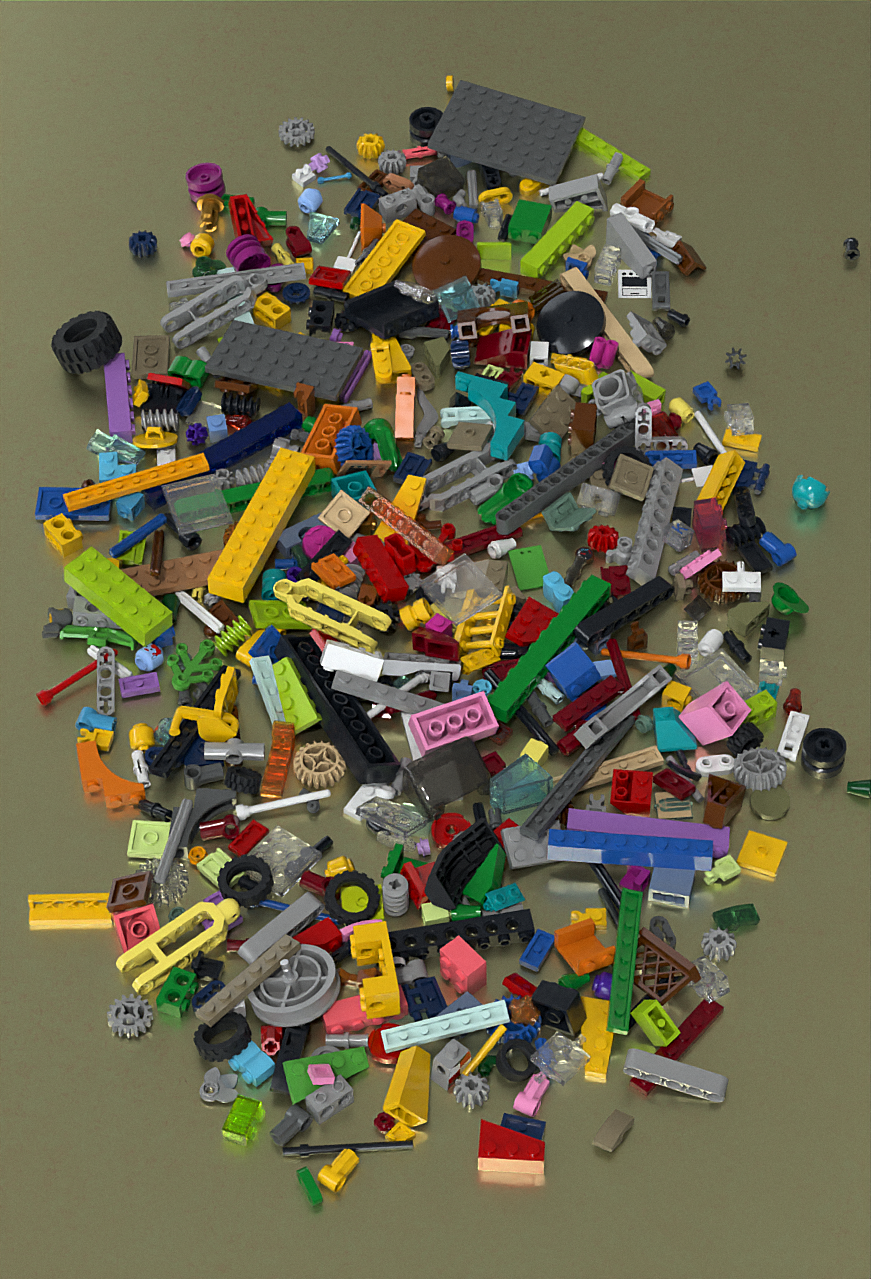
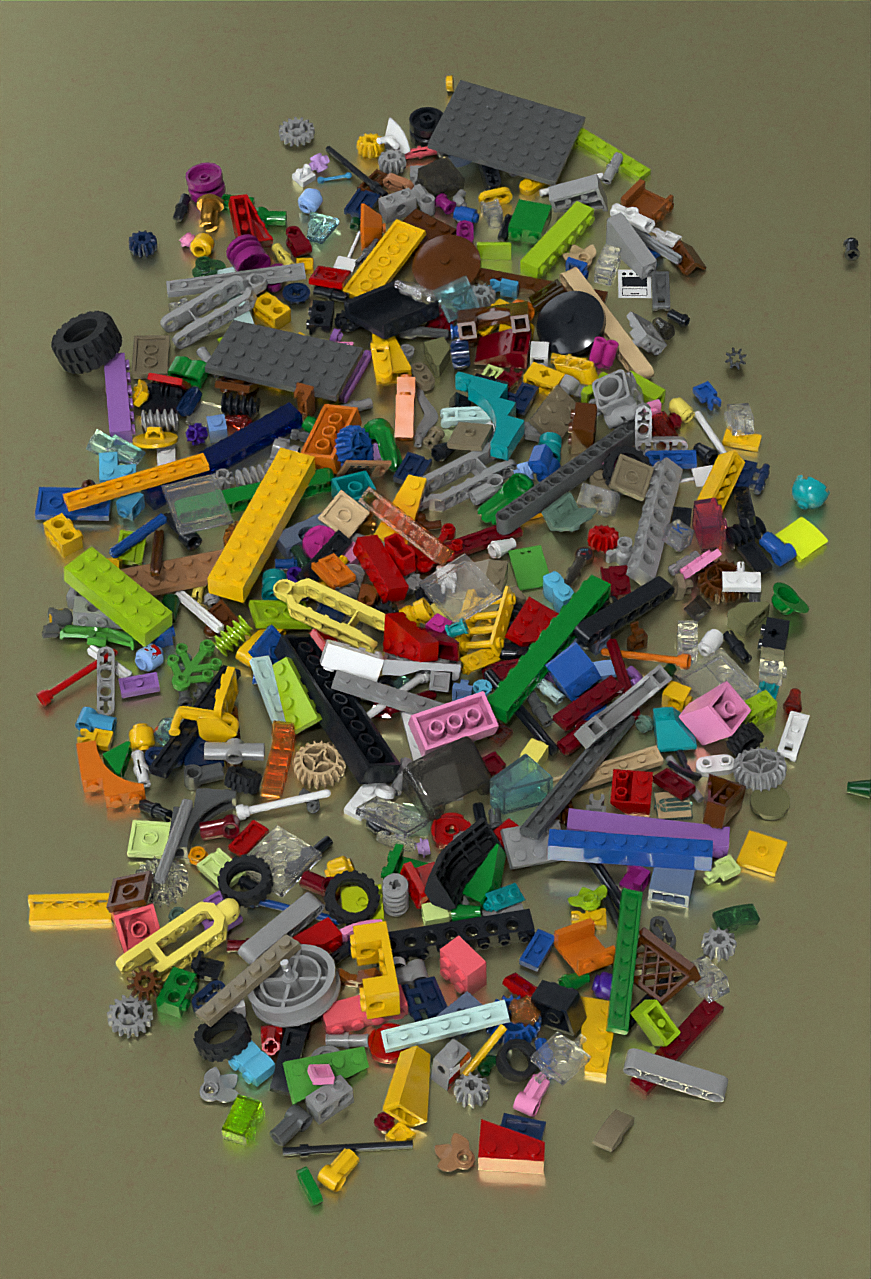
light grey axle [467,170,478,209] -> none
black wheel [801,728,846,779] -> none
none -> green slope [103,741,132,779]
none -> reddish brown gear [127,965,162,1001]
none -> black axle [173,193,191,223]
none -> white shield [377,117,410,155]
none -> red wedge [383,612,439,663]
none -> medium nougat plate [434,1133,475,1172]
none -> teal bush [445,618,469,639]
none -> lime plate [568,885,608,911]
none -> medium lavender arm [627,666,643,687]
none -> neon yellow slope [775,517,828,562]

